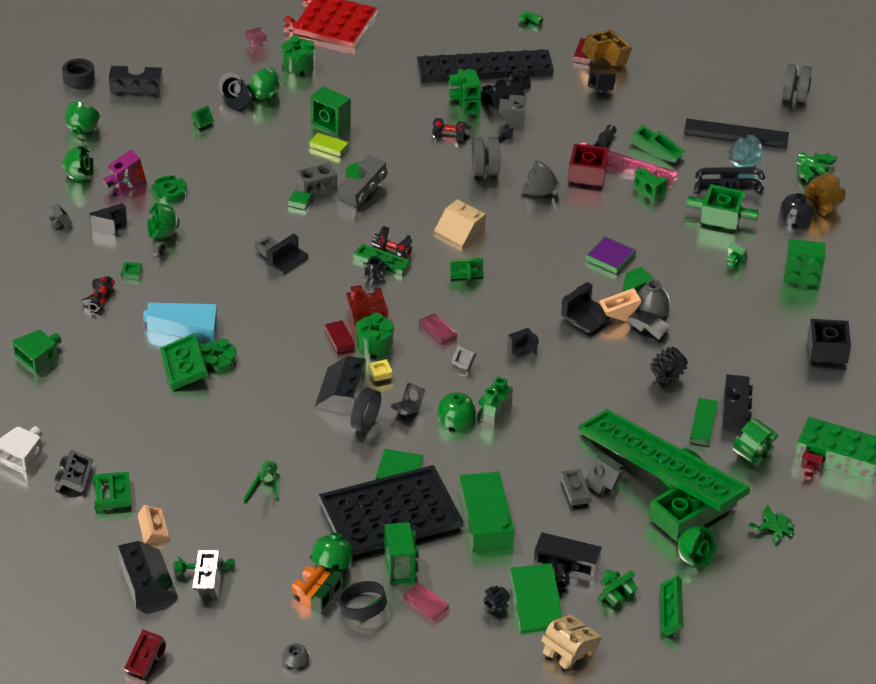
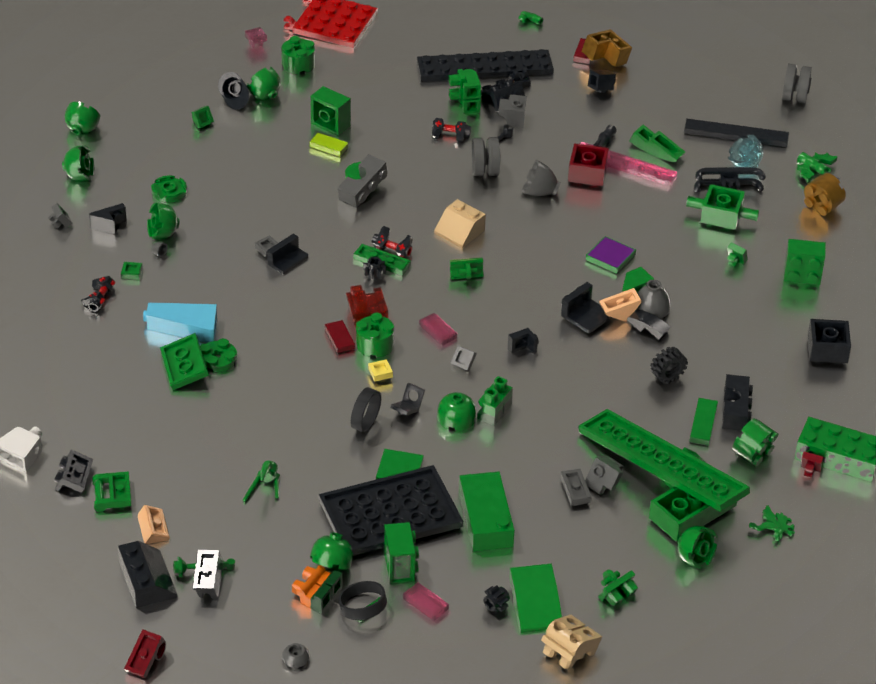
green torso [12,330,62,373] -> none
black tyre [62,58,95,87] -> none
magenta torso [103,149,147,192] -> none
black arch [109,66,163,93] -> none
green tile [288,190,311,209] -> none
dark grey brick [296,163,338,195] -> none
black slope [315,356,366,415] -> none
black brick [533,532,602,579] -> none
black pin [553,563,569,590] -> none
green leg [634,168,668,199] -> none
green plate [660,575,684,636] -> none
black cylinder [779,193,815,227] -> none

